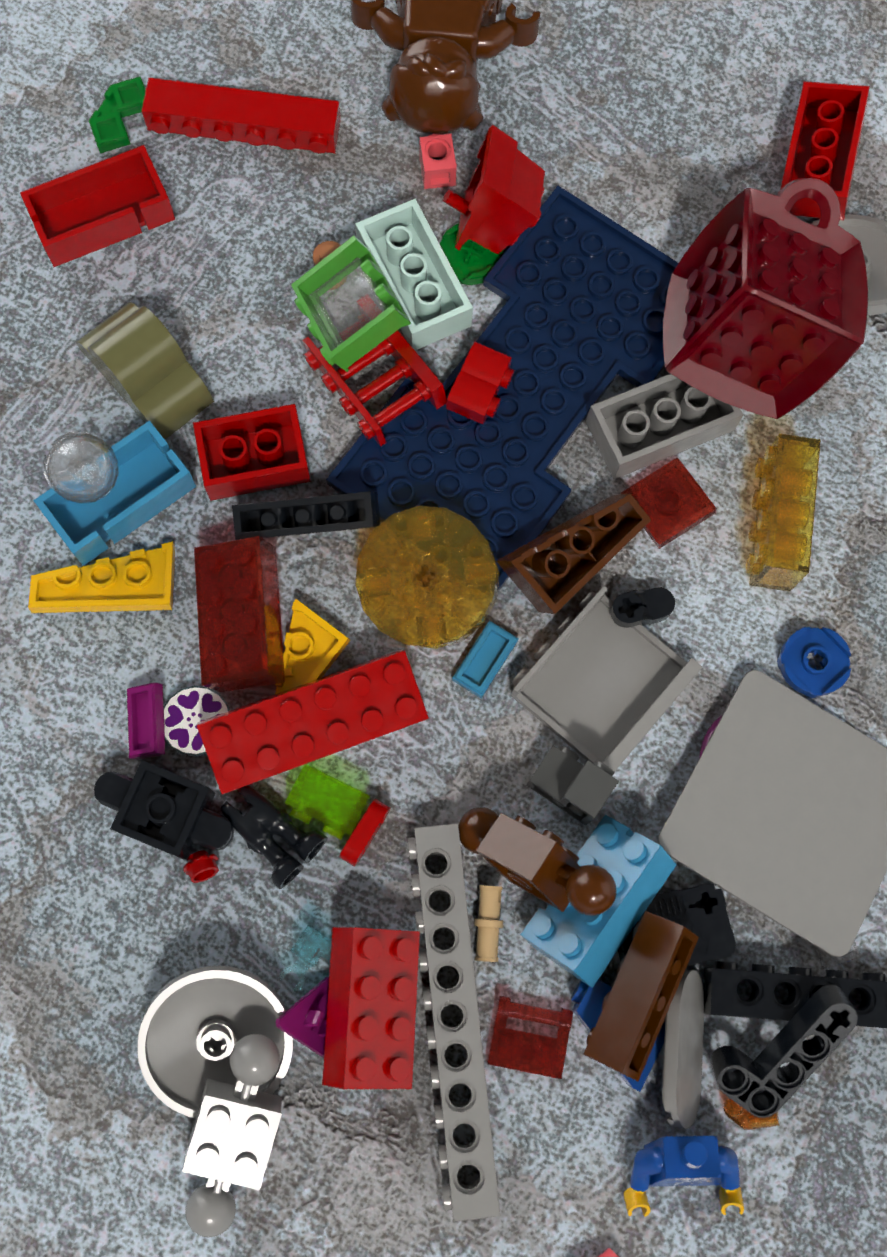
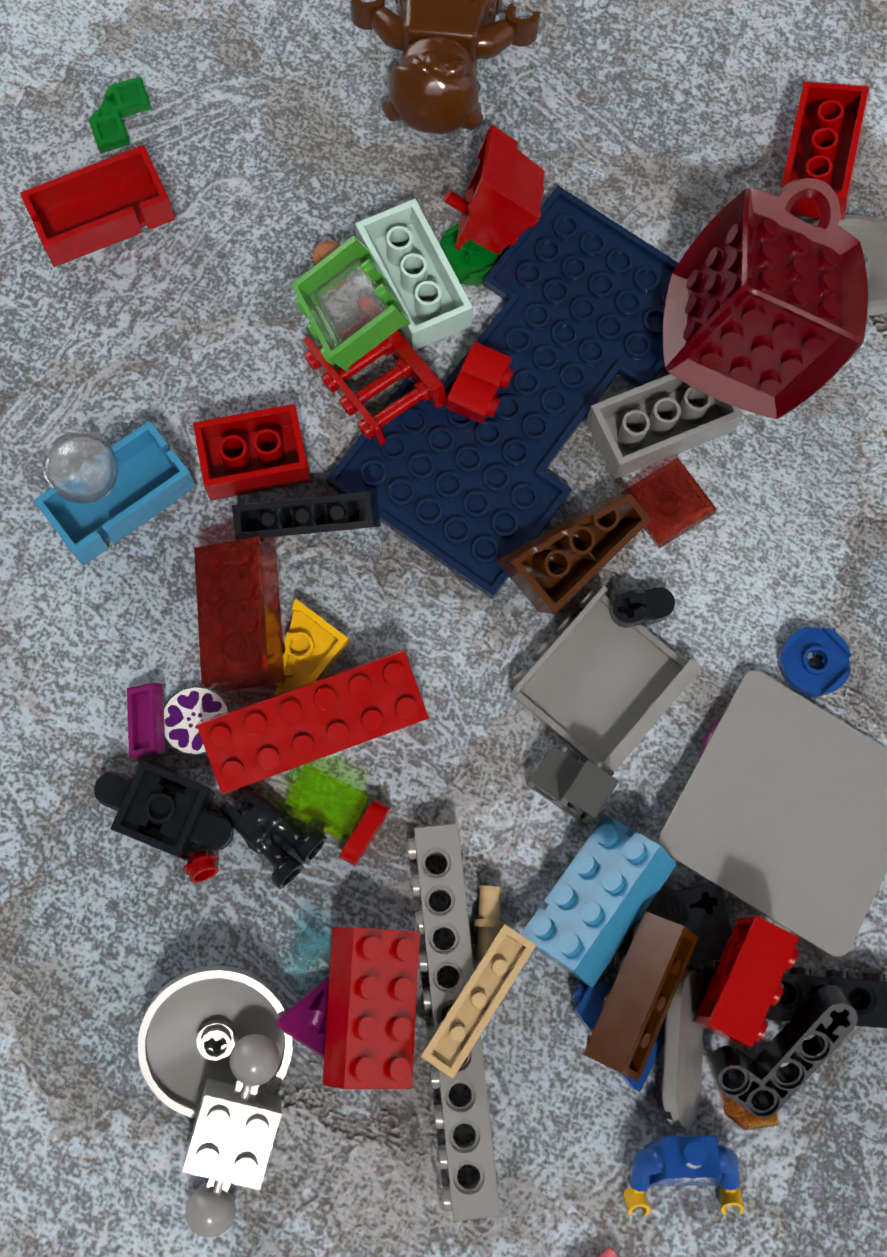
yellow wing [28,541,175,613] -> none
olive brick [76,302,214,440] -> none
red brick [142,77,341,154] -> none
clear yellow brick [355,506,500,649] -> none
coral brick [419,134,457,189] -> none
dark azure tile [452,621,519,699] -> none
reddish brown brick [458,807,617,916] -> none
clear red plate [487,995,573,1079] -> none
clear yellow brick [745,434,821,592] -> none
none -> tan plate [421,924,536,1079]
none -> red brick [693,916,799,1047]

